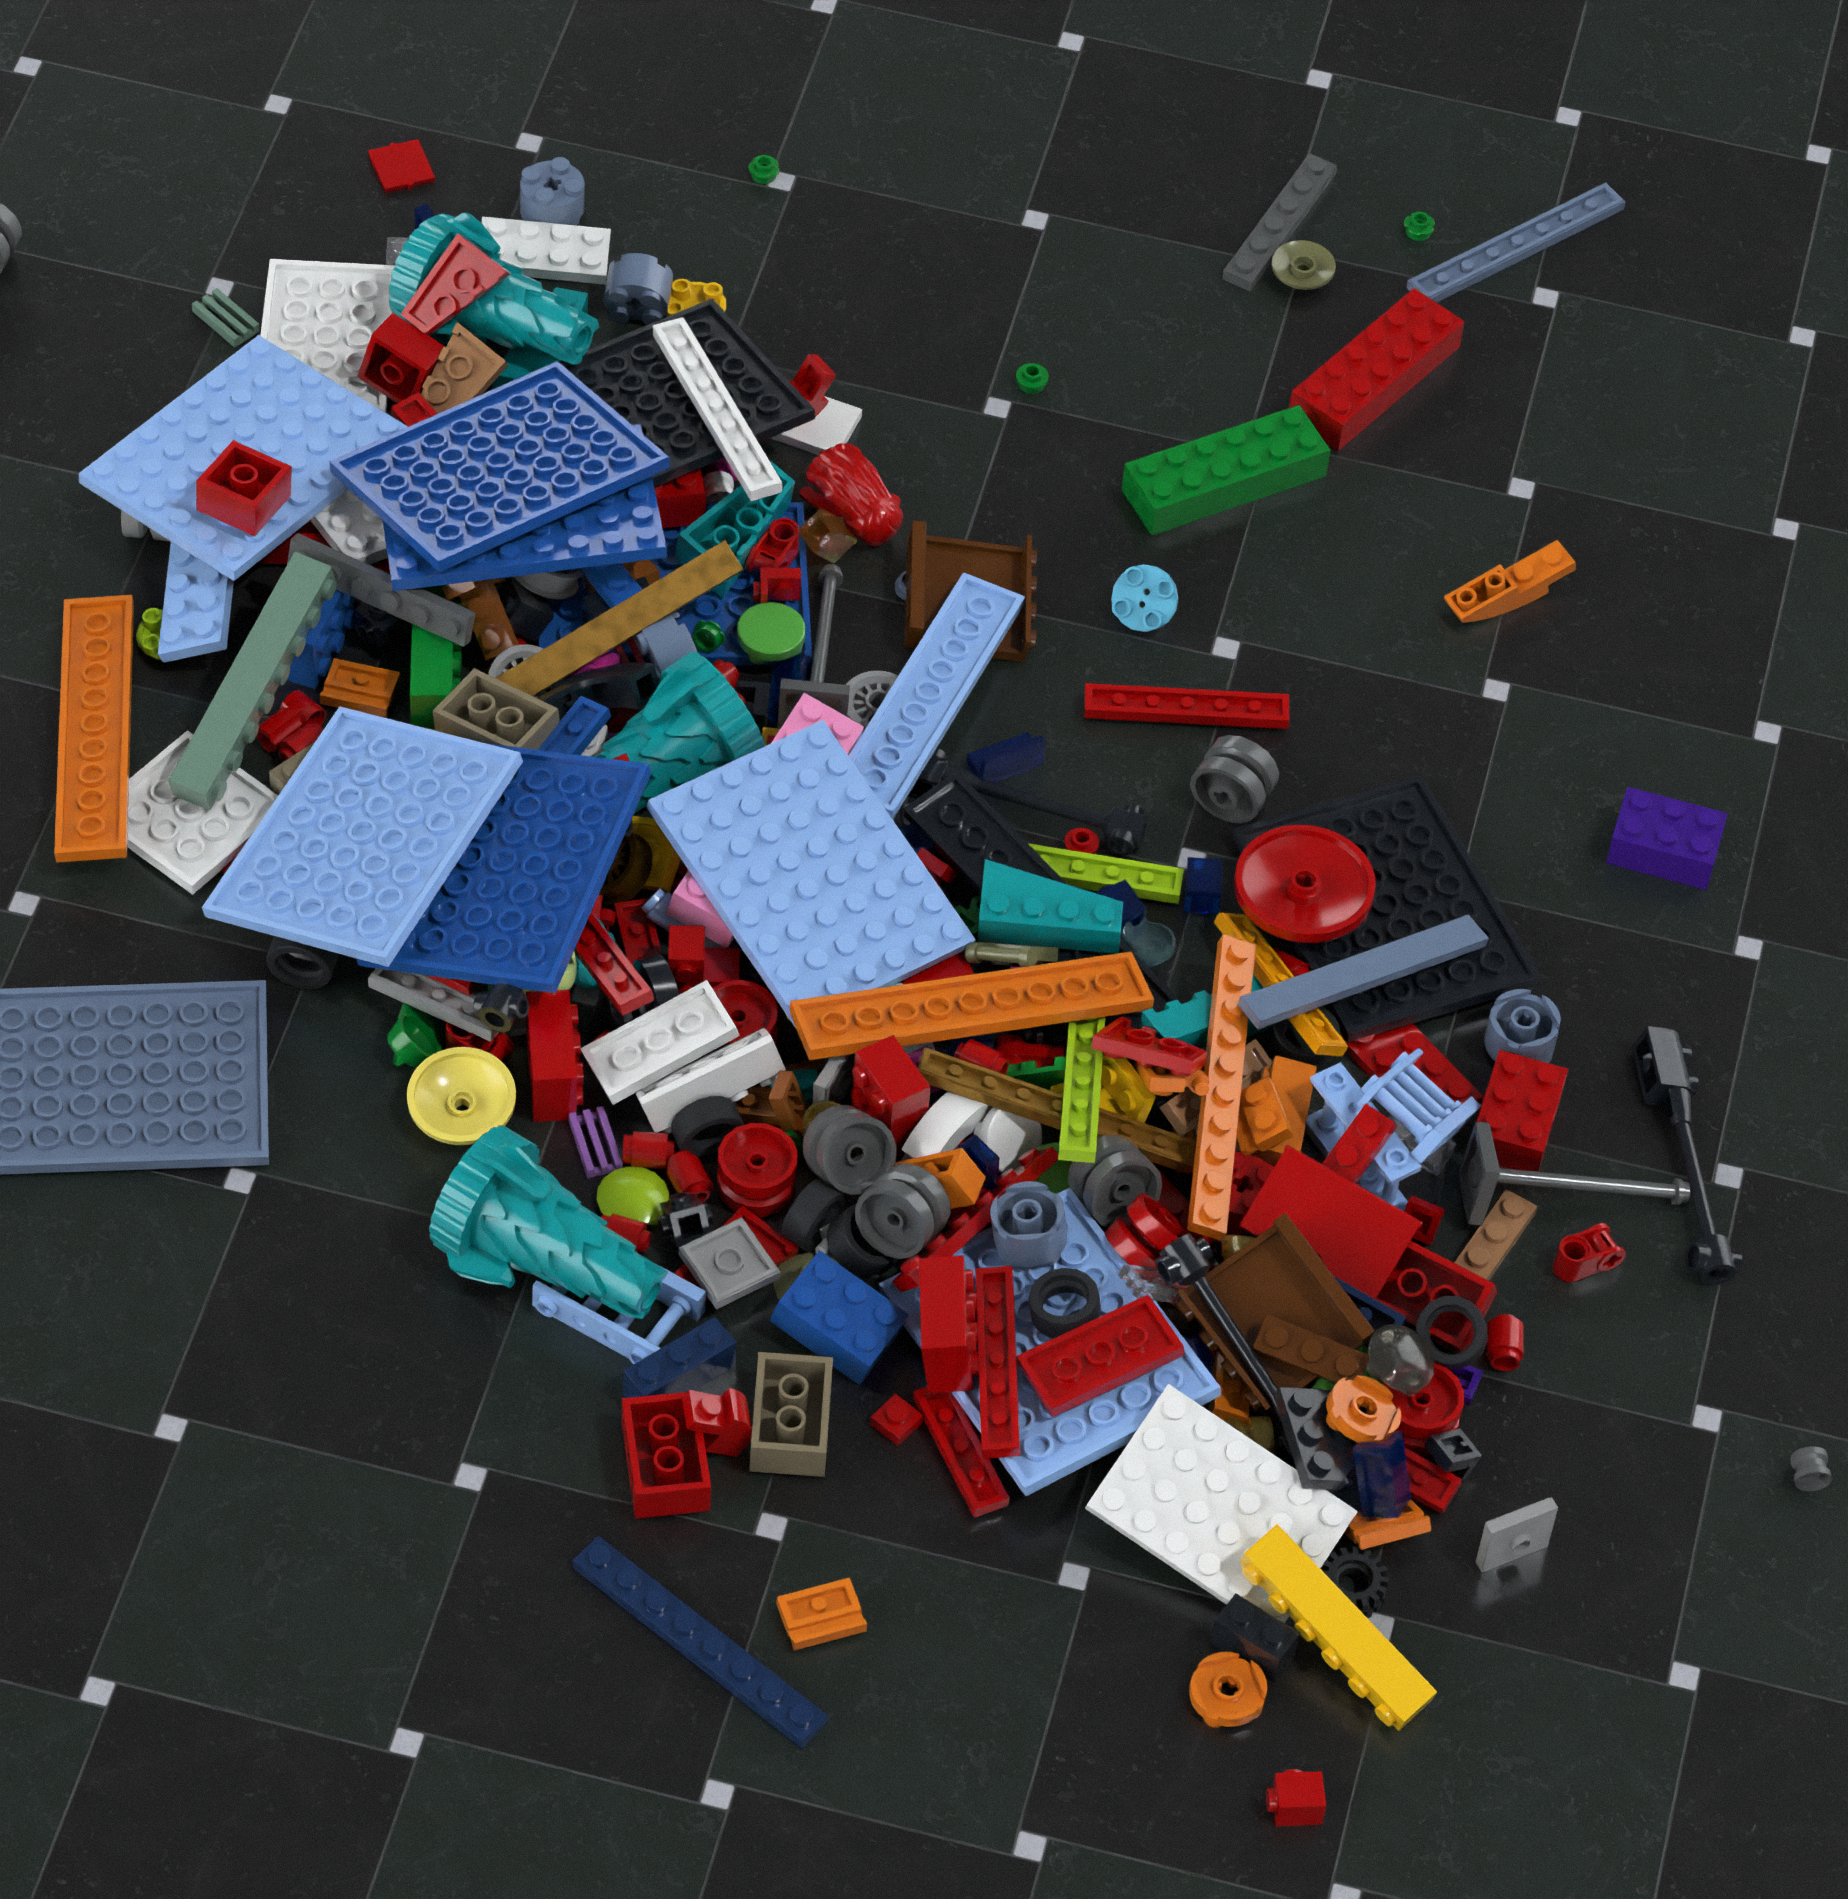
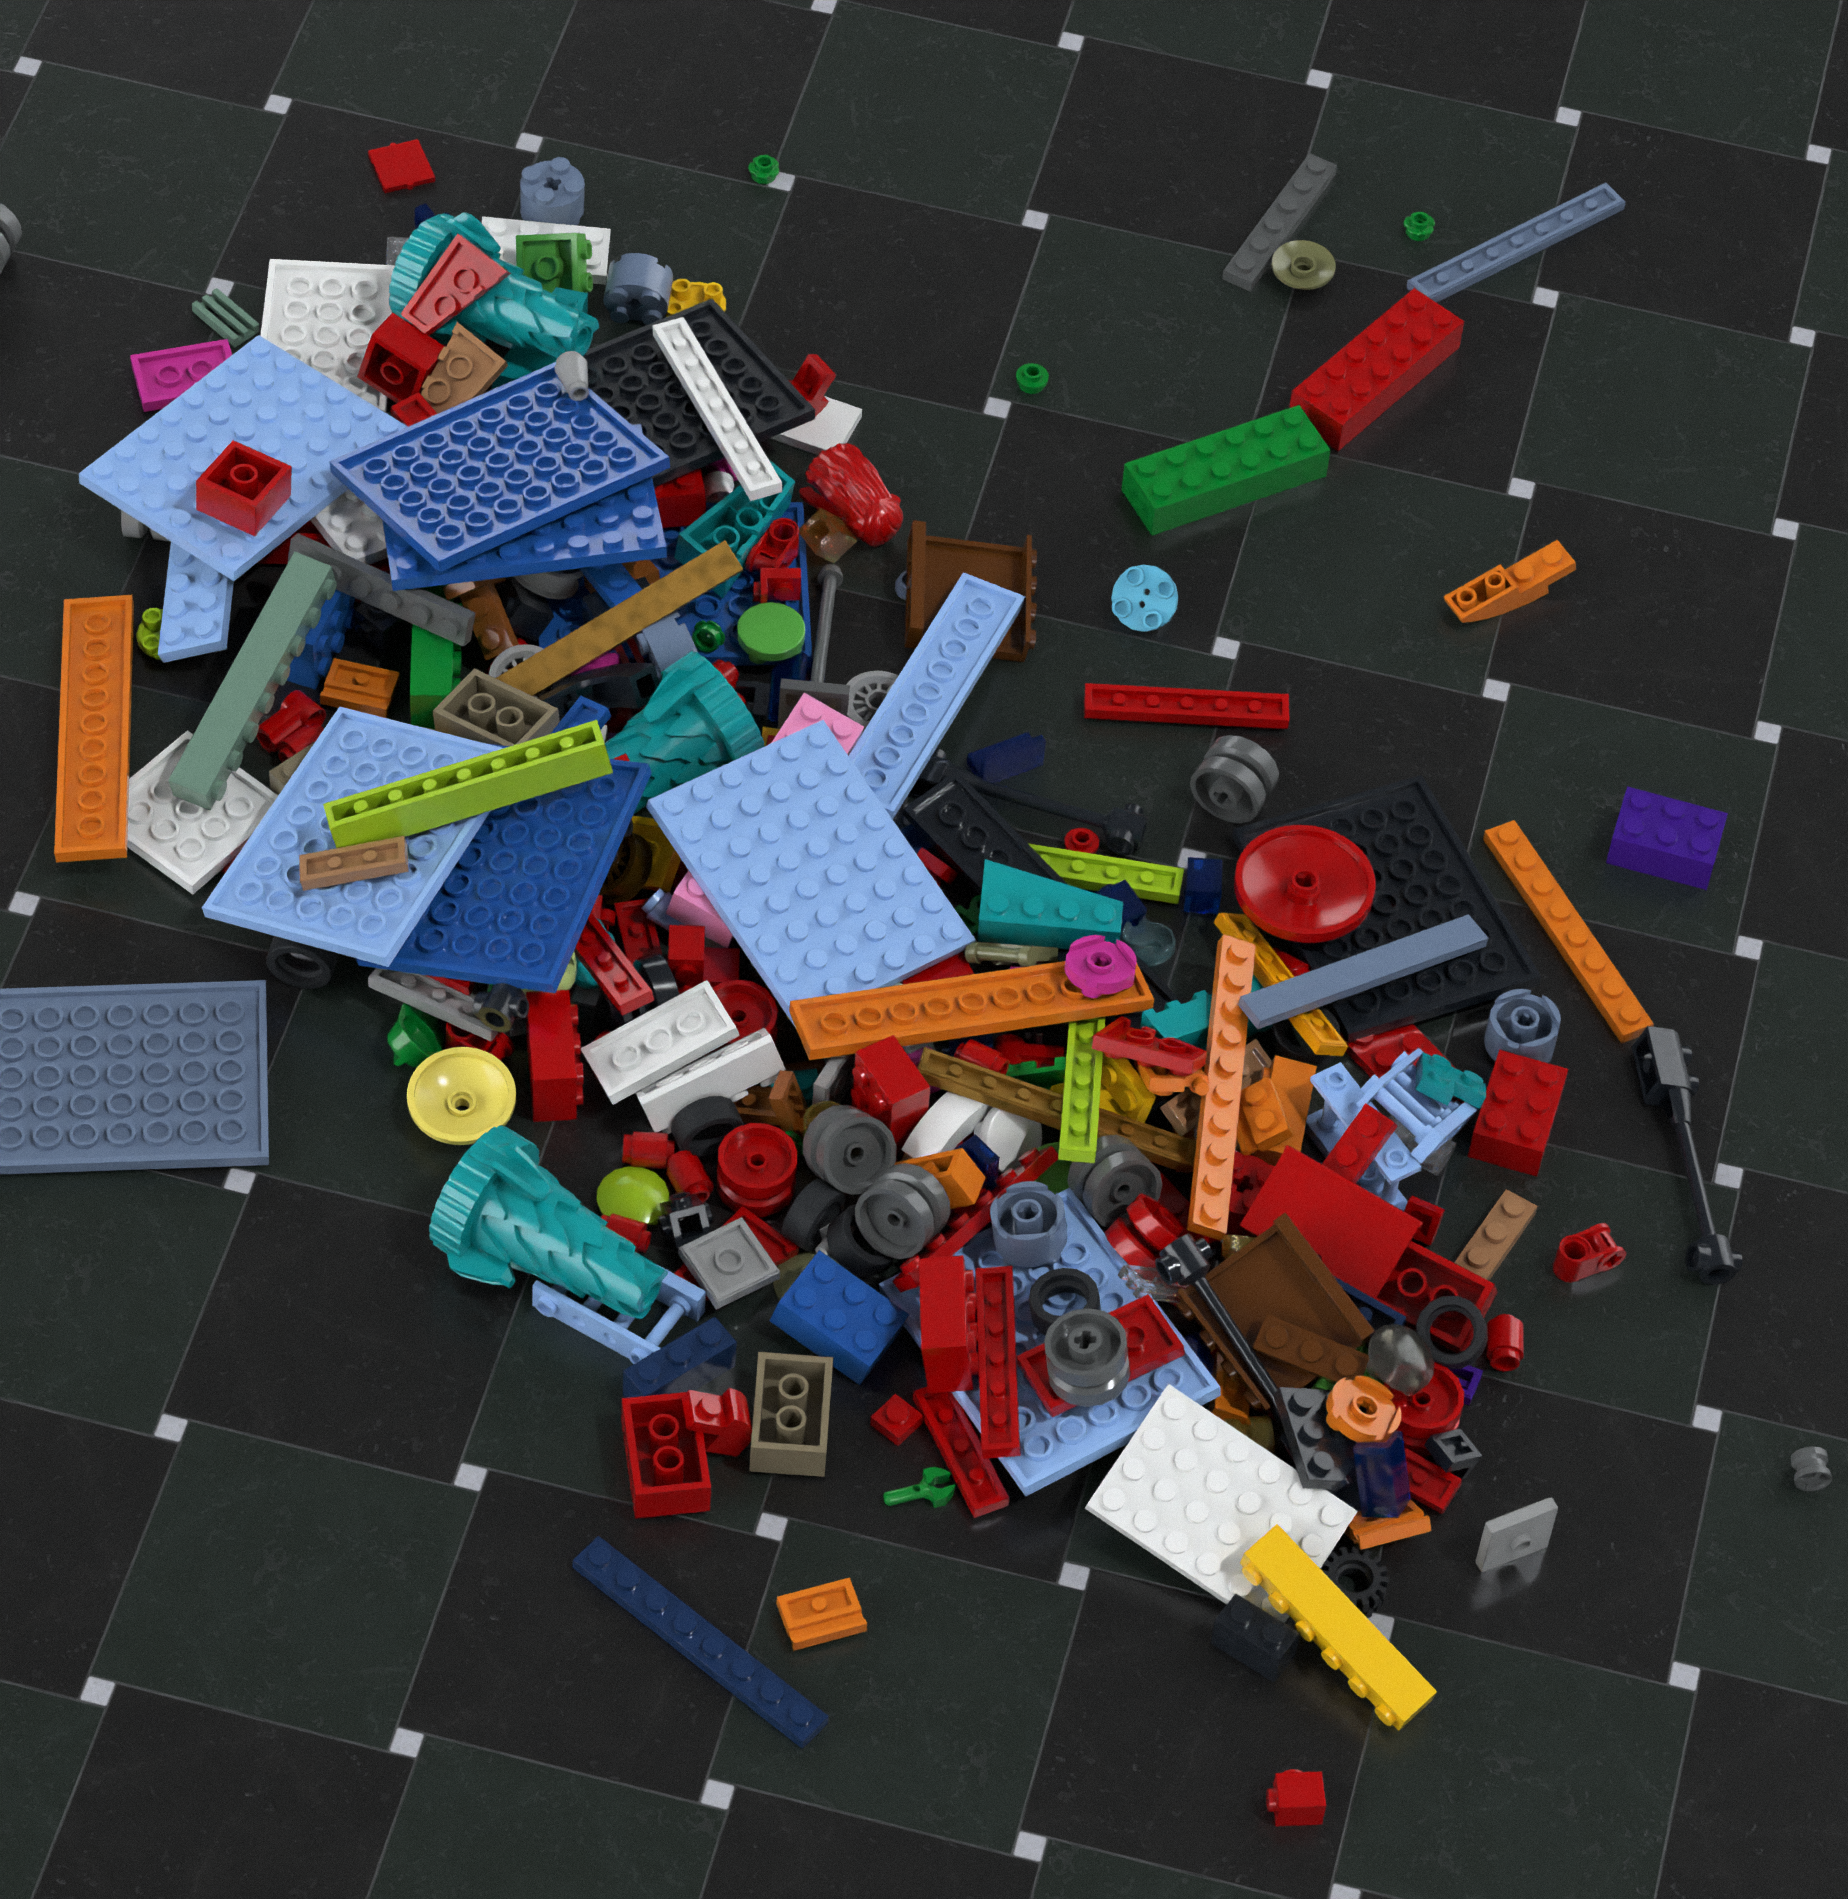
medium lavender tile [569,1106,623,1178] -> none
orange plate [1189,1652,1267,1728] -> none
dark grey tile [1457,1122,1690,1225] -> none
none -> dark pink plate [130,339,232,412]
none -> medium nougat plate [299,836,409,891]
none -> lime brick [323,720,613,848]
none -> bright green plate [516,233,593,293]
none -> light grey cone [555,351,589,401]
none -> green bar [883,1467,955,1508]
none -> dark grey wheel [1044,1308,1130,1407]
none -> dark pink plate [1064,935,1137,998]
none -> teal plate [1415,1052,1486,1109]
none -> orange plate [1483,820,1654,1044]

